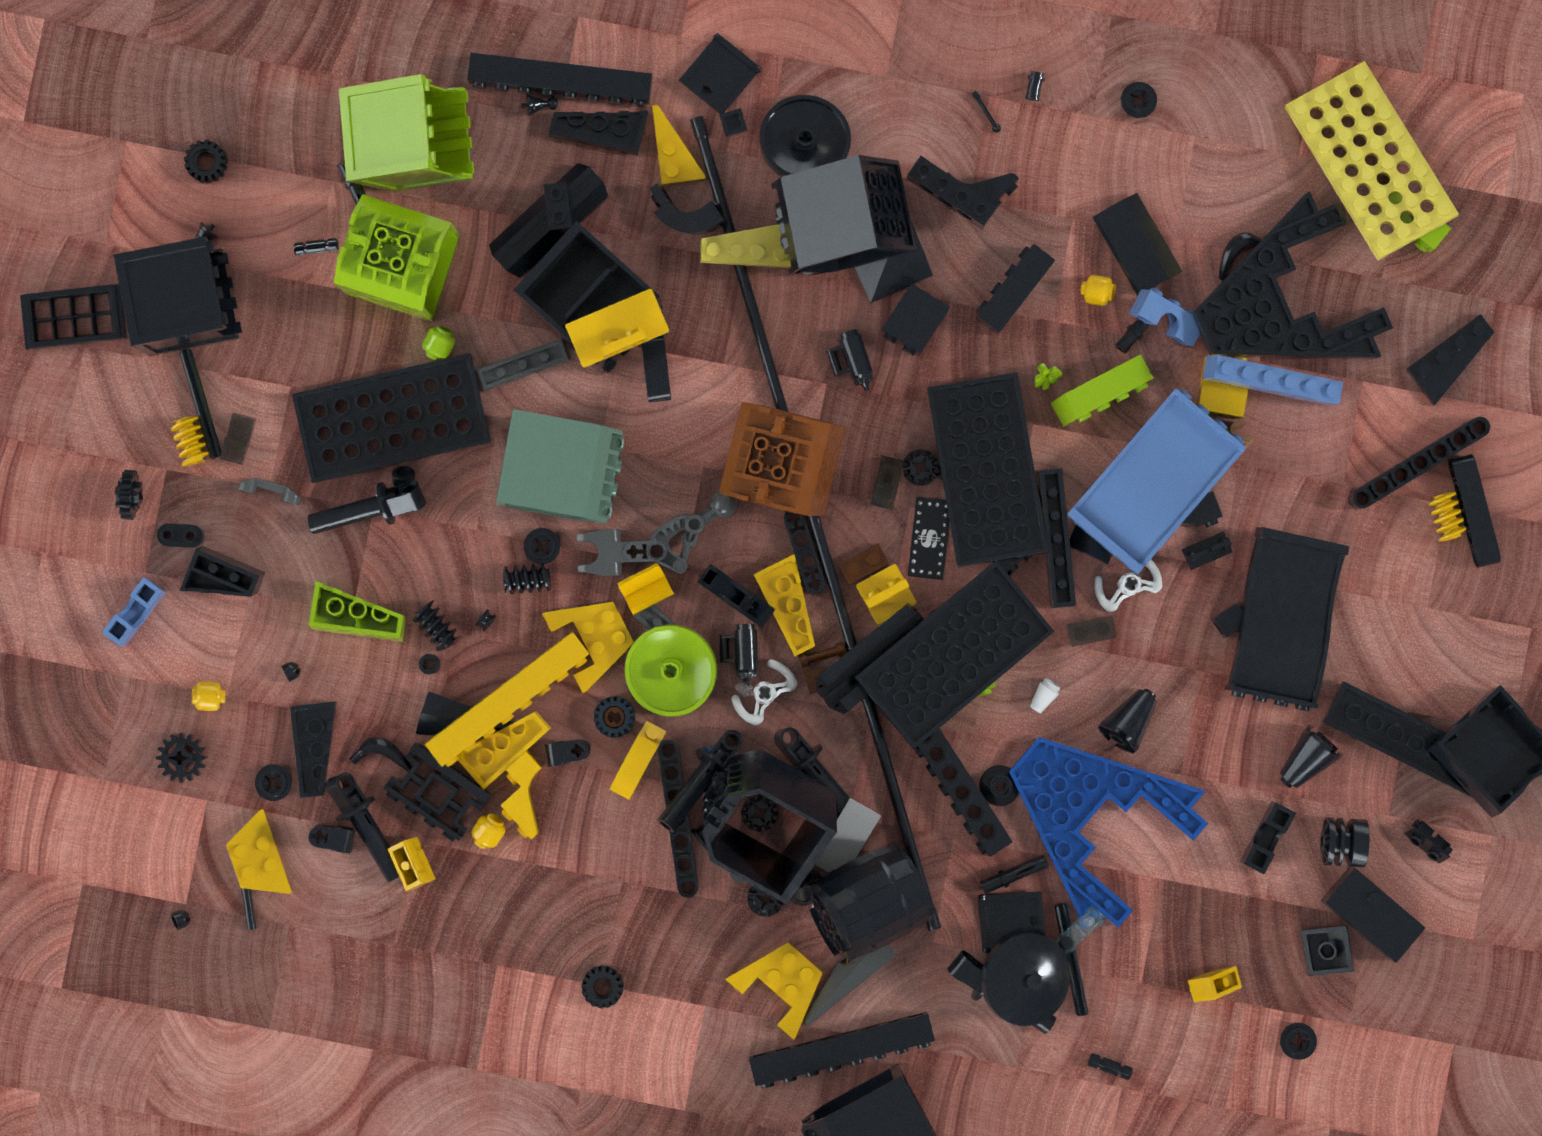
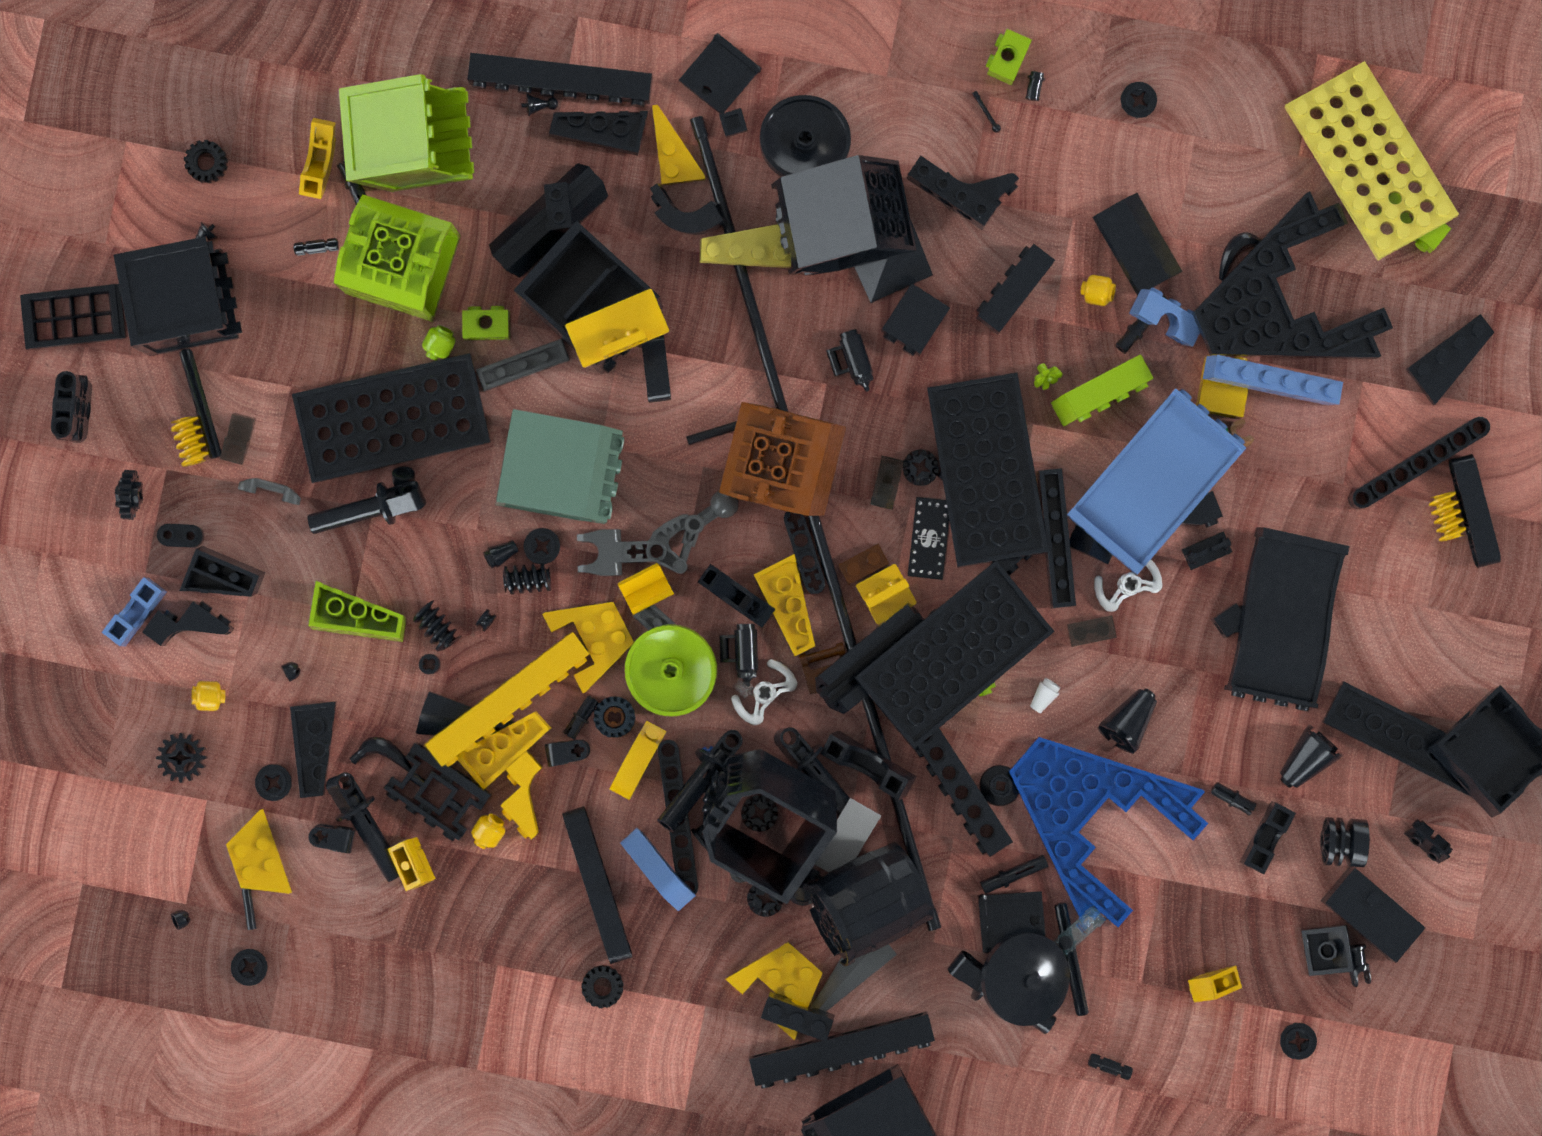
none -> black connector [51,371,92,443]
none -> black arch [142,600,234,646]
none -> black gear [231,948,268,986]
none -> yellow arch [299,118,336,199]
none -> lime brick [462,306,510,340]
none -> black cone [483,540,519,569]
none -> black beam [562,806,633,964]
none -> black axle [563,696,599,740]
none -> medium blue beam [620,827,696,911]
none -> black bar [686,421,737,445]
none -> black arch [761,991,835,1042]
none -> black arch [820,731,917,800]
none -> lime brick [985,29,1032,85]
none -> black axle [1211,782,1256,816]
none -> black piece [1349,944,1372,987]

